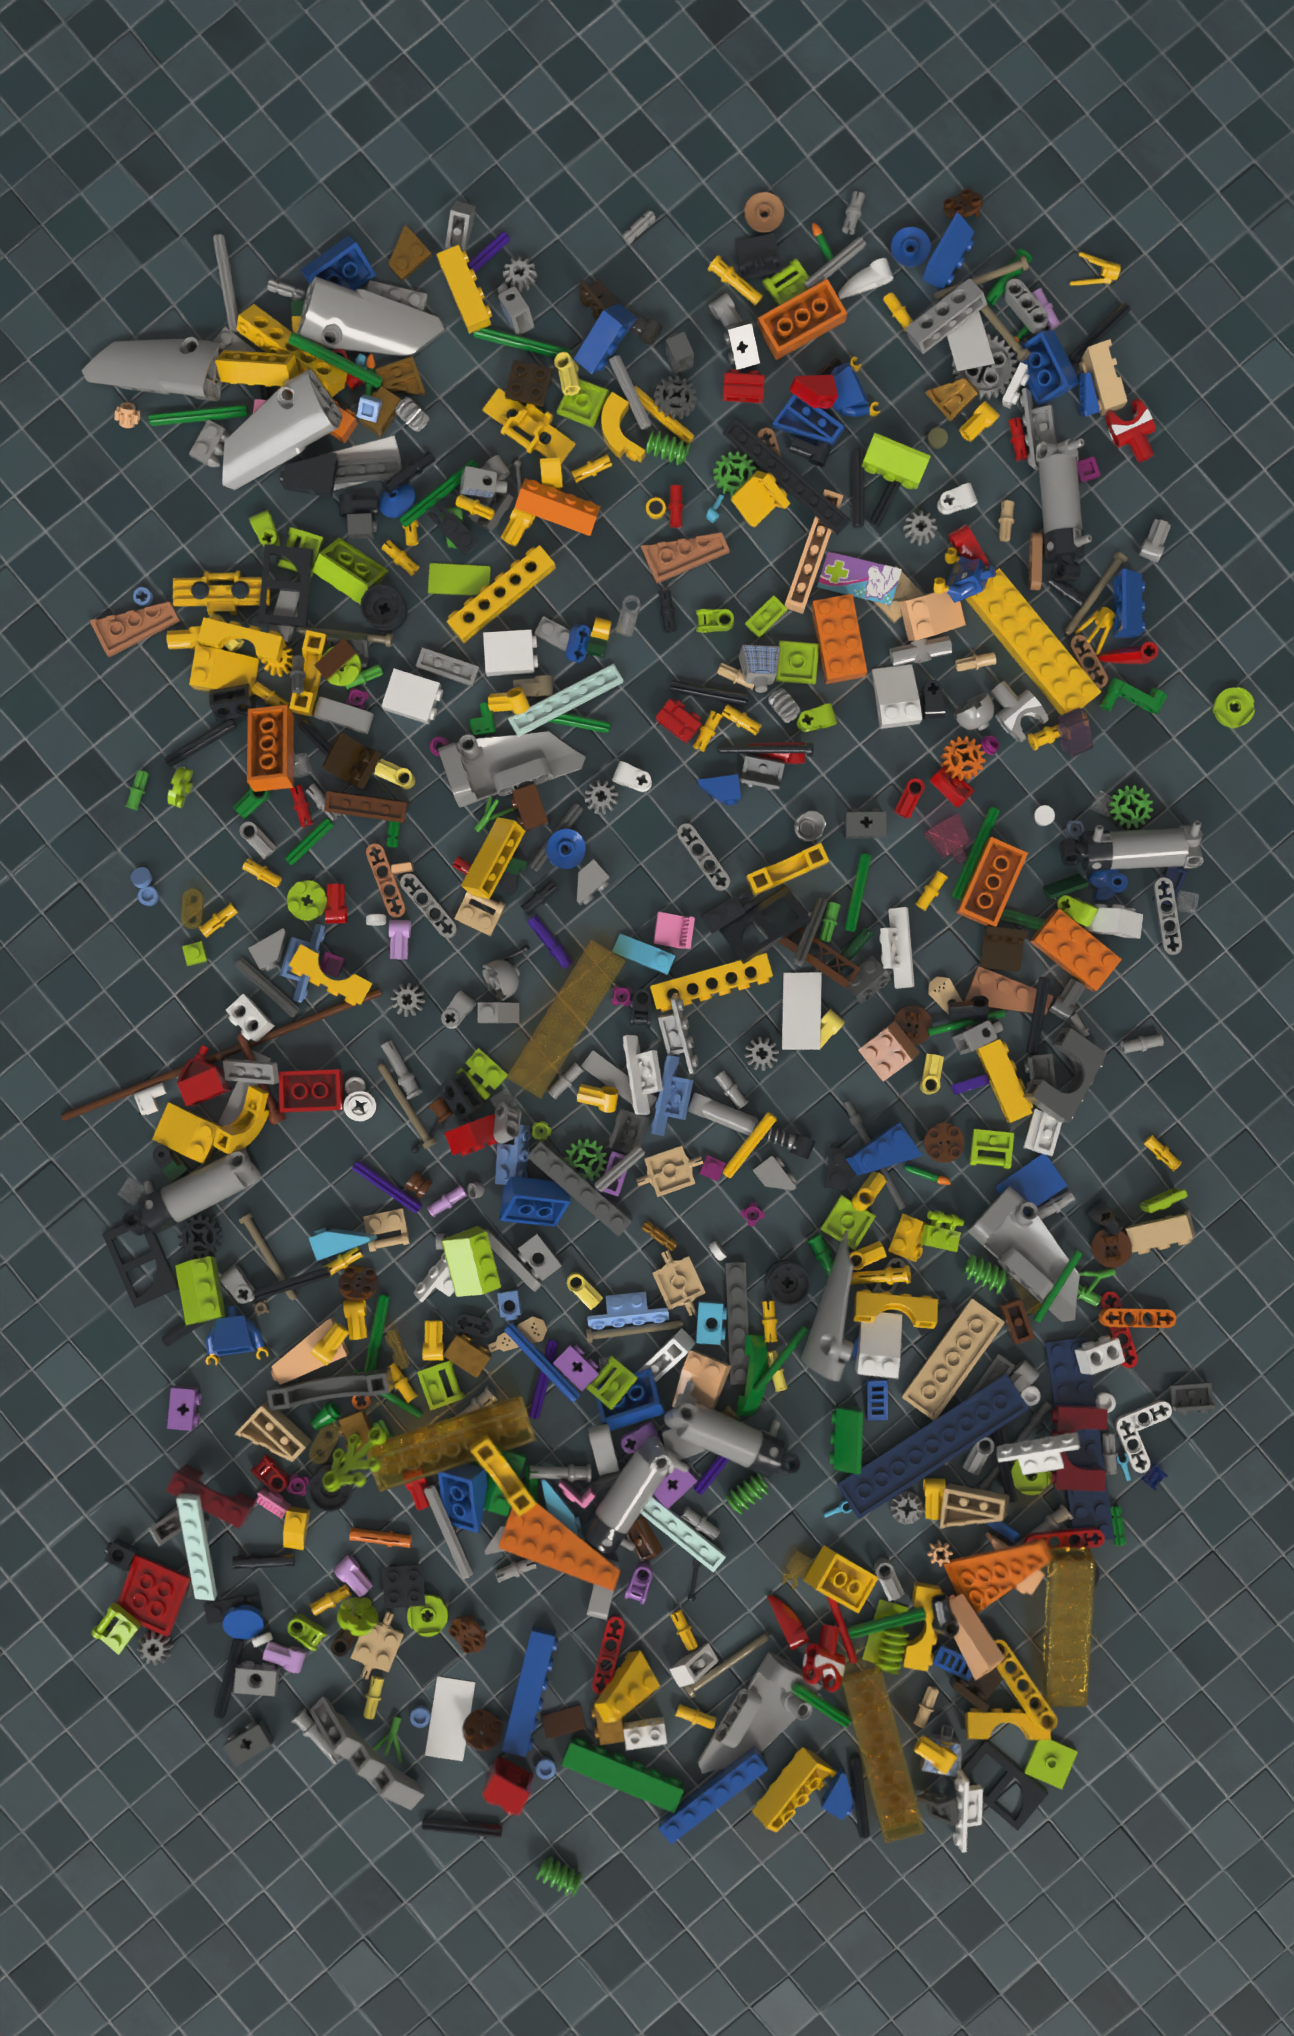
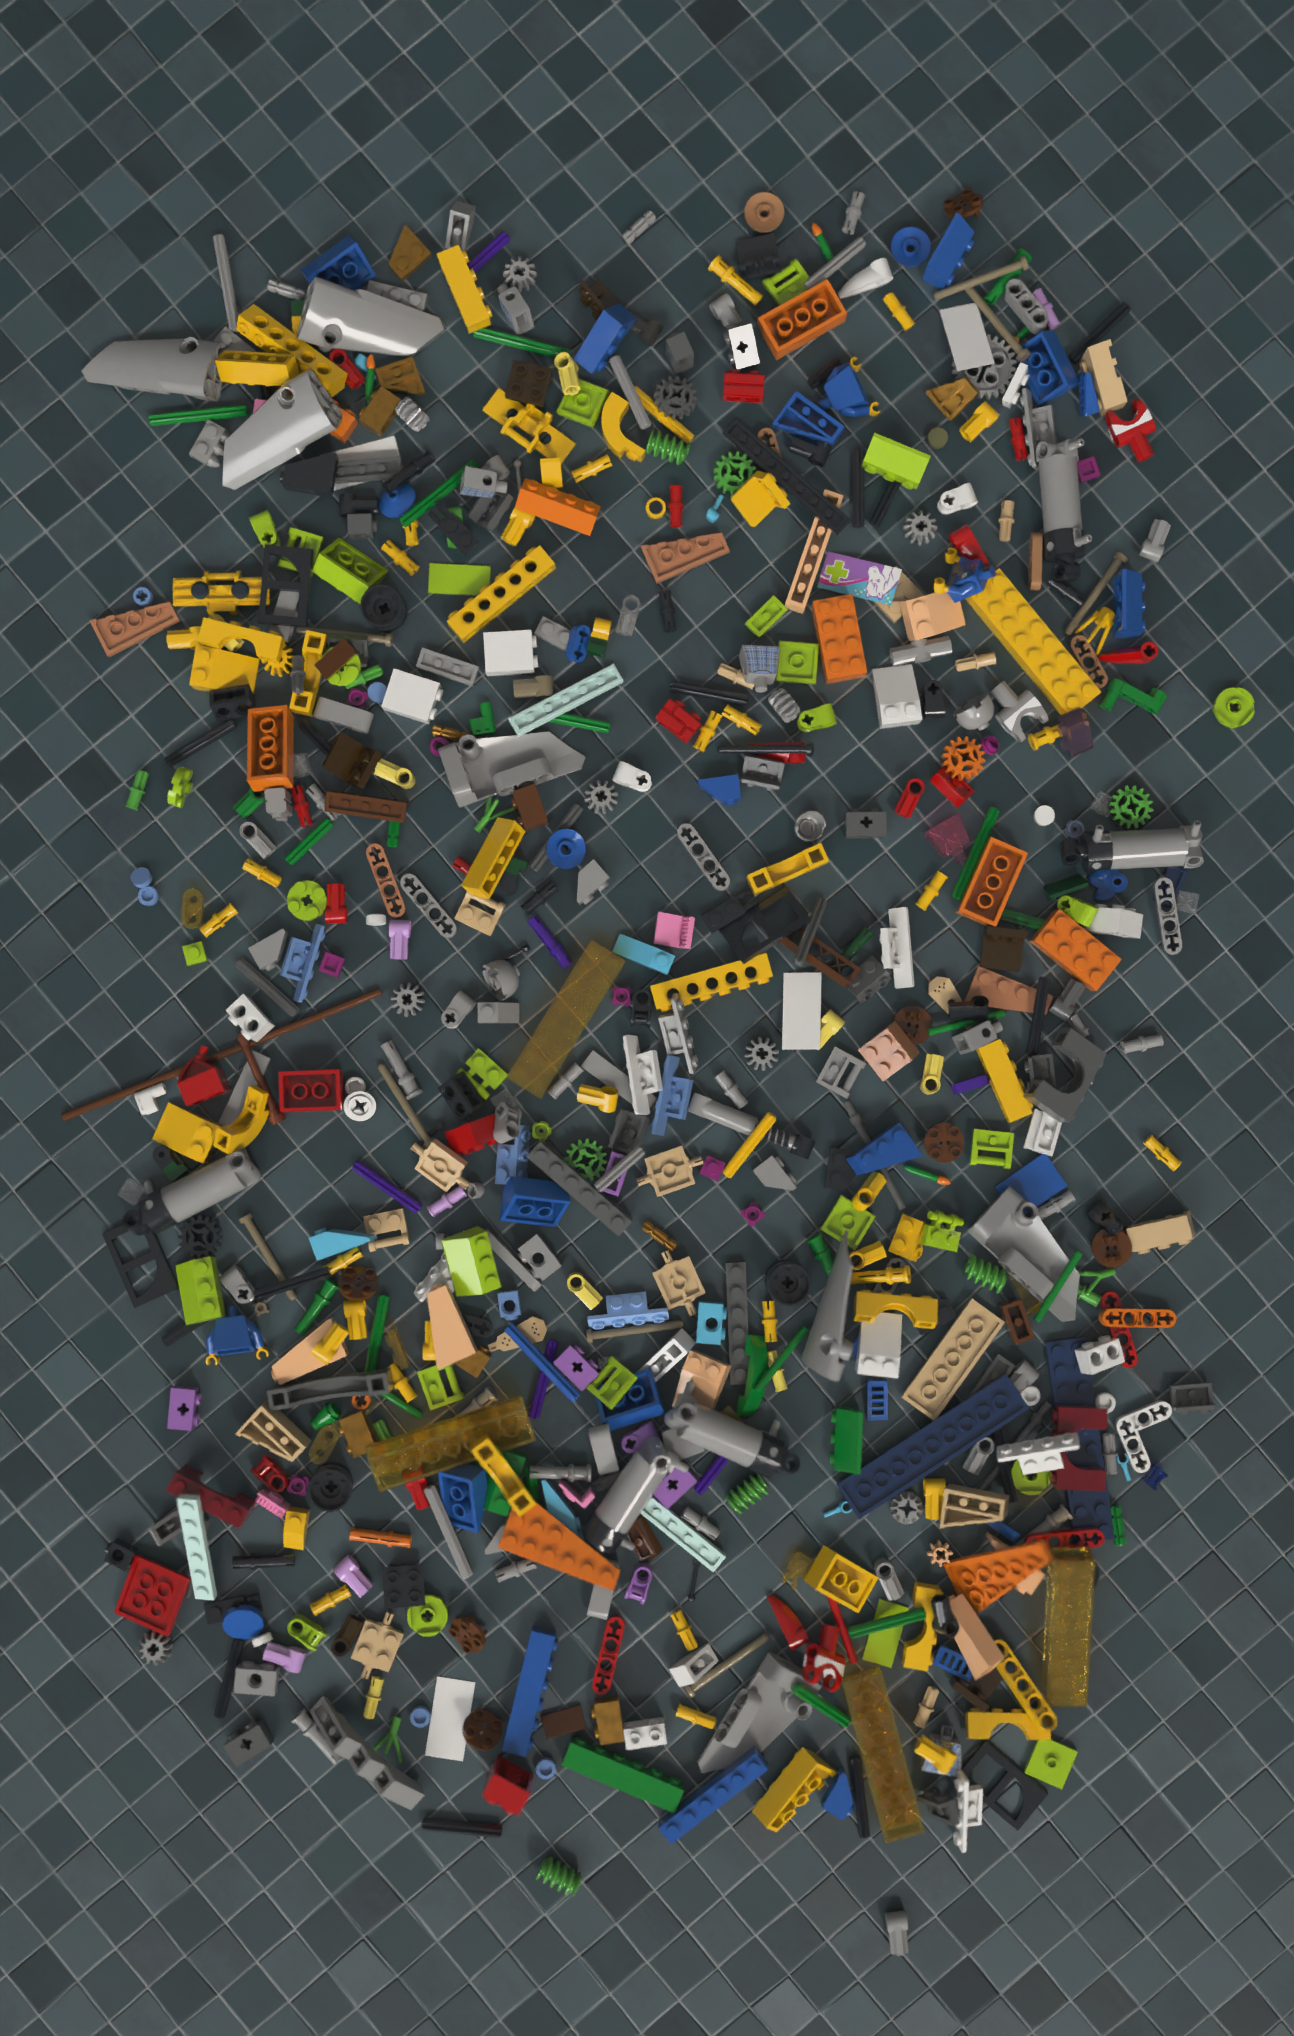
lime plate [91,1603,142,1655] -> none
light nougat gear [115,403,140,428] -> none
light grey plate [223,1059,279,1084] -> none
yellow axle [251,682,290,707] -> none
green axle [288,332,383,388] -> none
yellow arch [288,944,372,1006] -> none
lime plant [323,1426,387,1491] -> none
lime plate [337,1597,378,1636] -> none
light blue slope [357,395,383,423] -> none
light nougat tile [391,862,414,874] -> none
reddish brown wheel [405,1171,433,1199] -> none
reddish brown bush [428,1097,454,1123] -> none
yellow axle [456,494,495,520] -> none
yellow piece [488,687,530,714] -> none
yellow wedge [594,1651,660,1723] -> none
lime piece [696,609,734,633] -> none
white tile [709,1241,727,1261] -> none
red slope [789,375,838,409] -> none
bright green axle [820,902,841,943] -> none
green axle [845,853,871,932] -> none
lime piece [875,1628,909,1675] -> none
light grey brick [905,278,987,354] -> none
yellow plant [1069,252,1120,285] -> none
lime plate [1139,1188,1188,1213] -> none
none -> light grey brick [265,788,293,821]
none -> green pin [294,1278,339,1336]
none -> medium blue tile [368,682,387,703]
none -> tan plate [411,1138,471,1192]
none -> light nougat slope [427,1283,478,1370]
none -> pearl gold axle [432,725,471,742]
none -> light grey plate [815,1047,866,1099]
none -> light grey piece [885,1910,908,1956]

